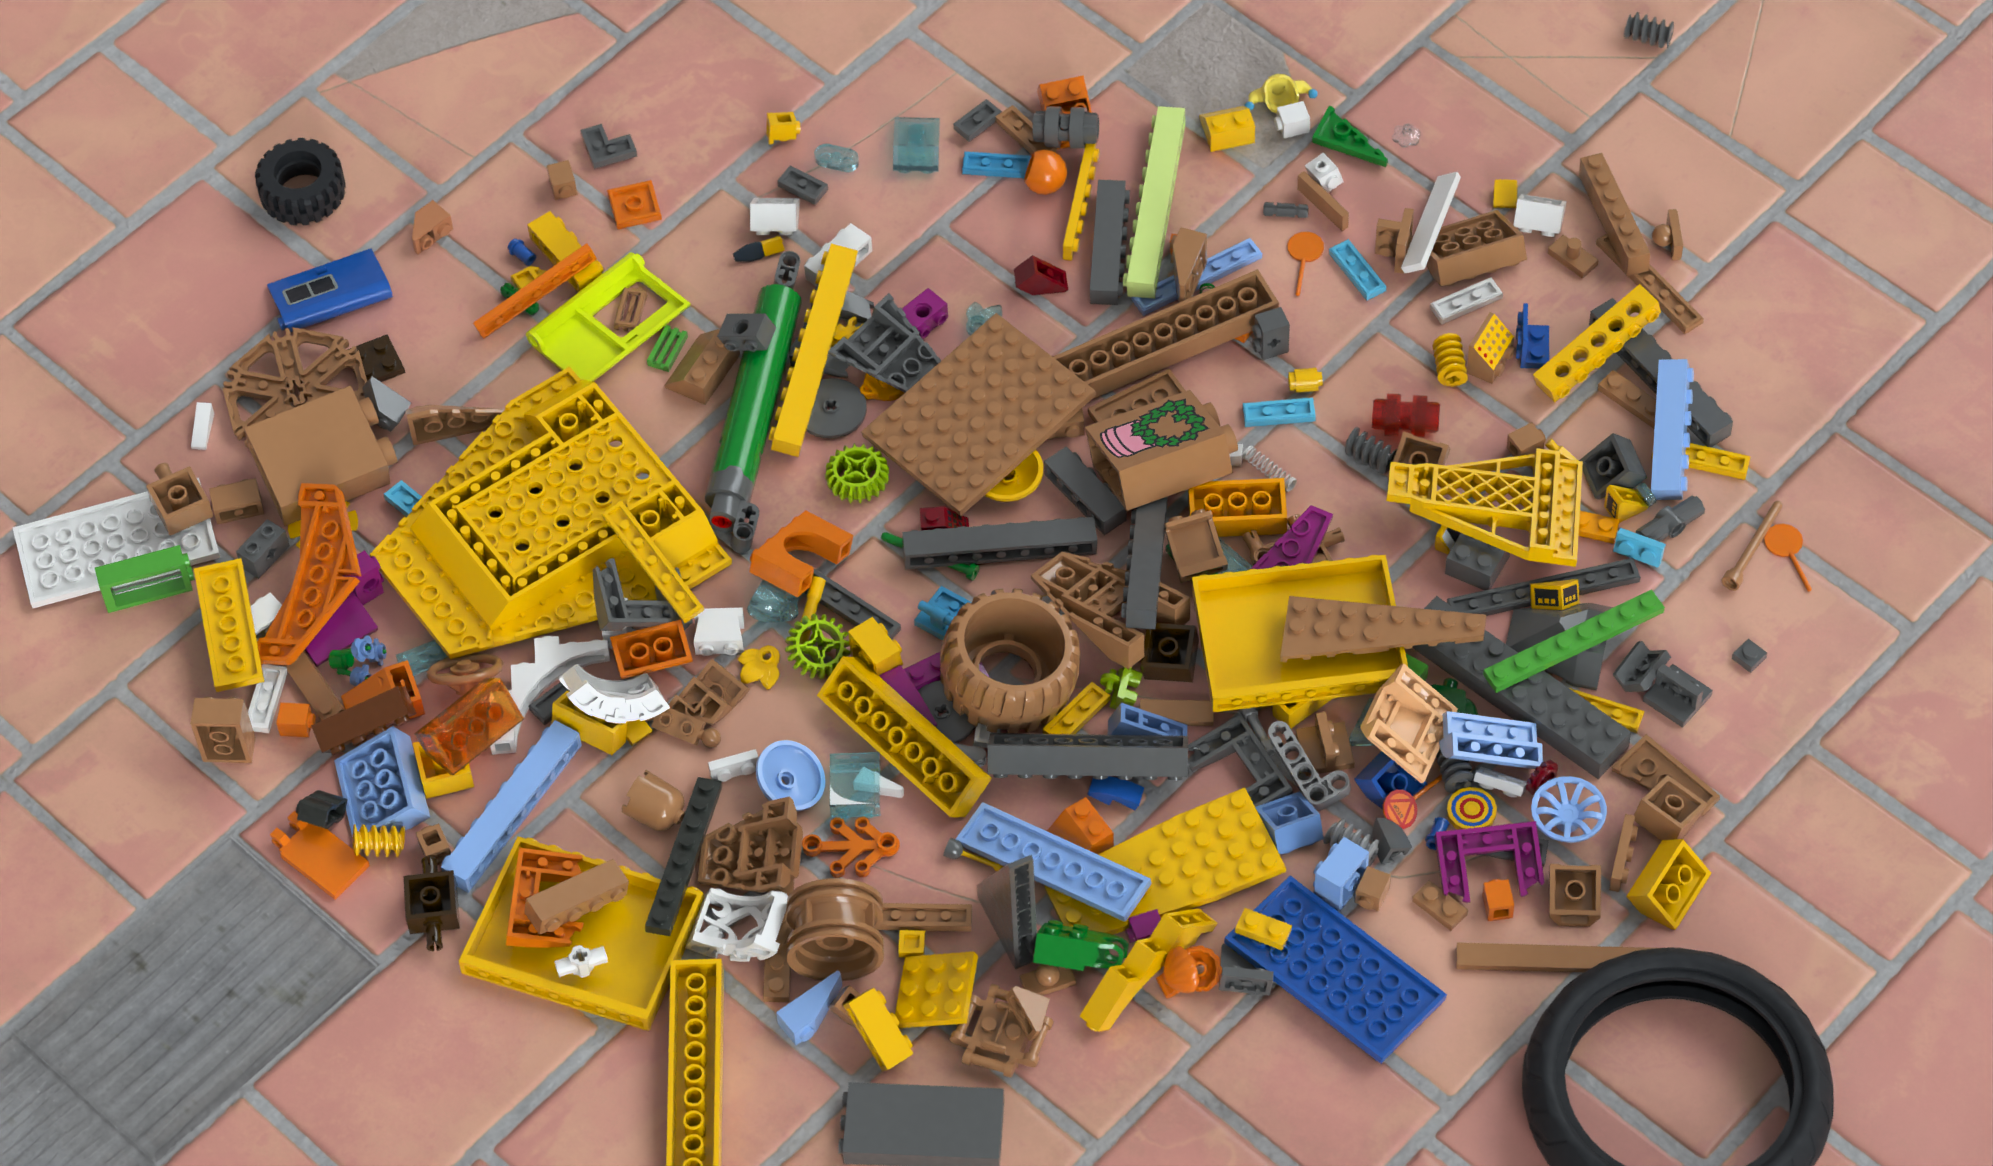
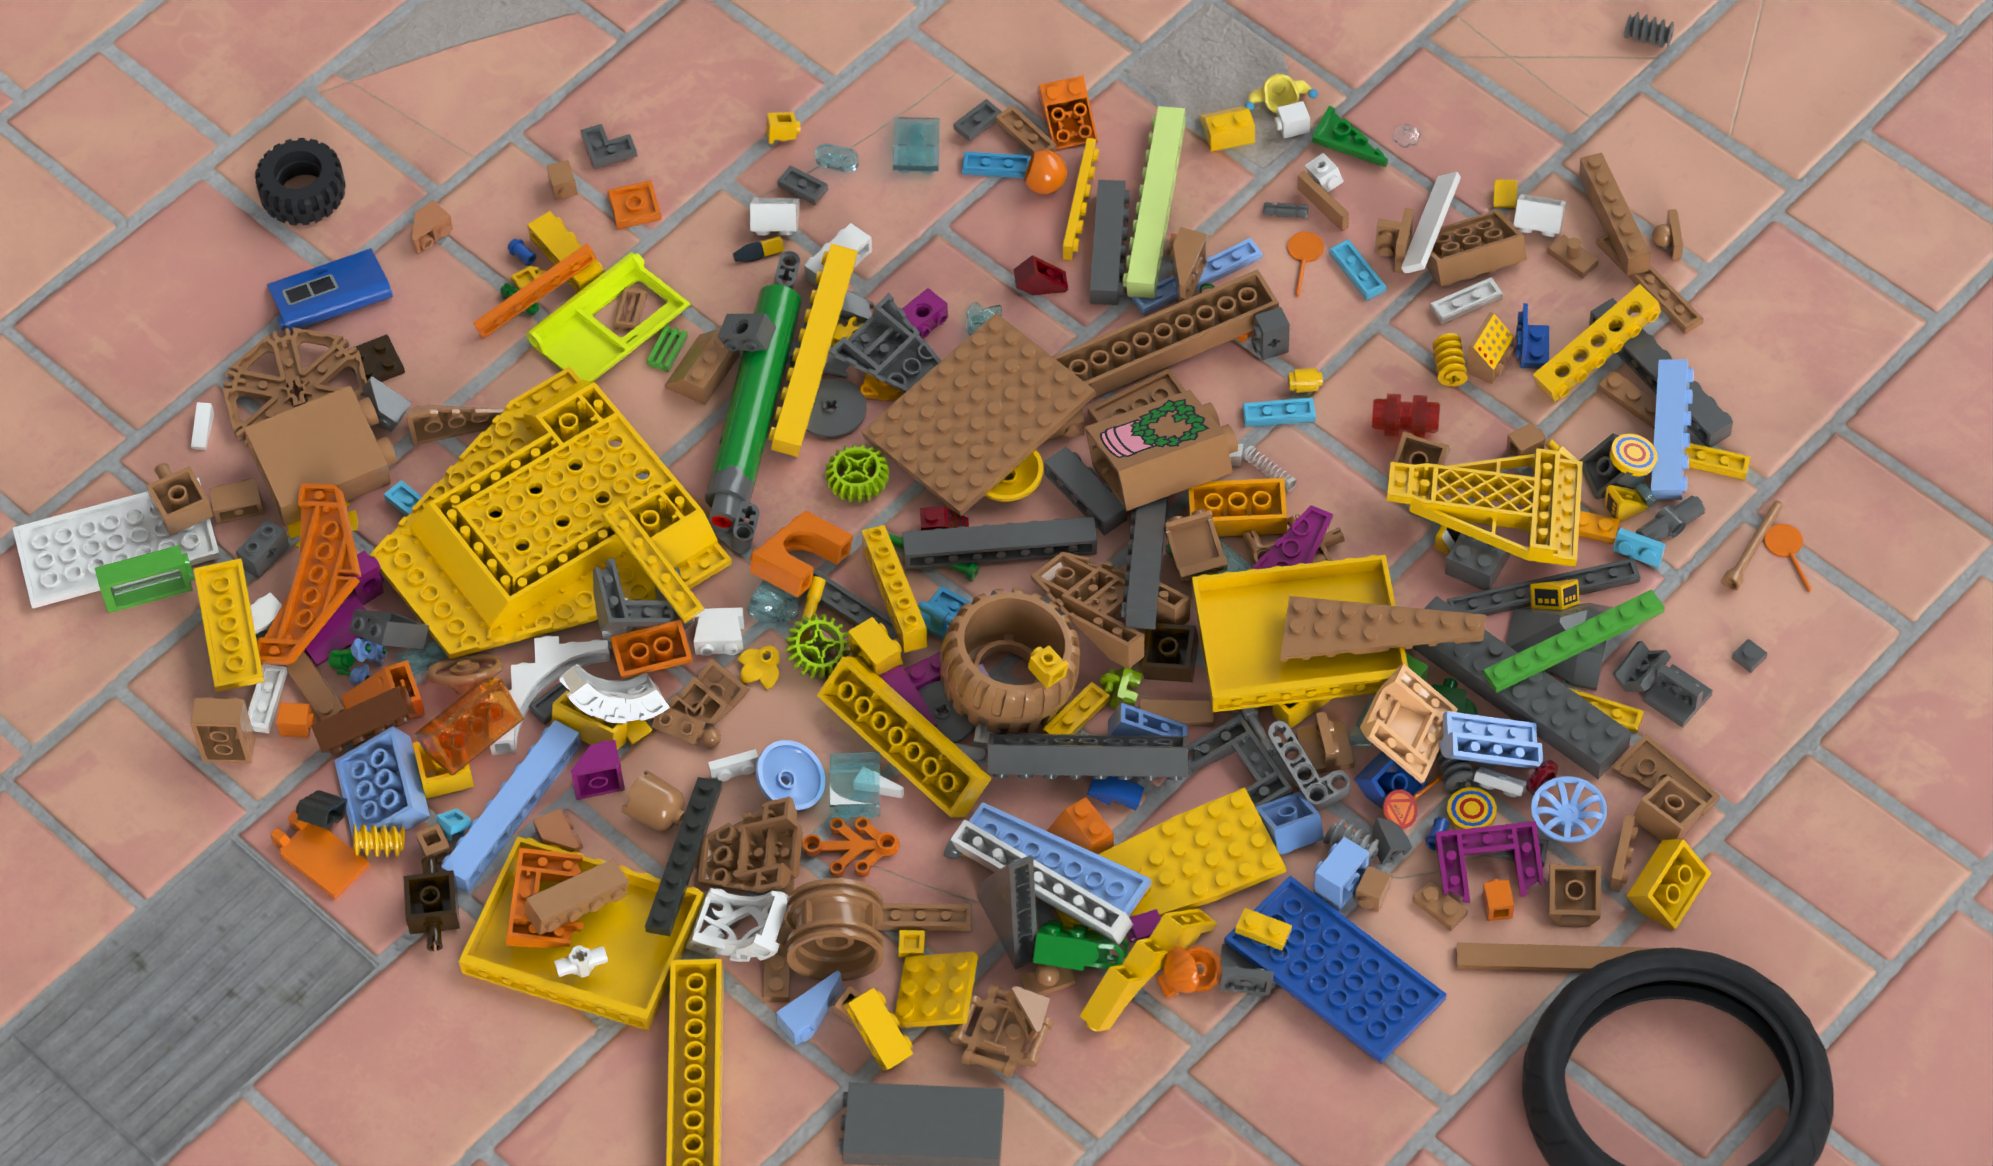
dark grey piece [1033,106,1099,149] -> none
dark grey piece [1345,427,1397,474] -> none
none -> dark grey window [349,609,429,649]
none -> medium azure tile [436,808,471,841]
none -> nougat slope [533,808,583,853]
none -> magenta slope [571,740,625,800]
none -> yellow brick [862,525,927,653]
none -> white brick [950,819,1133,945]
none -> yellow brick [1028,646,1069,689]
none -> yellow tile [1610,433,1658,477]

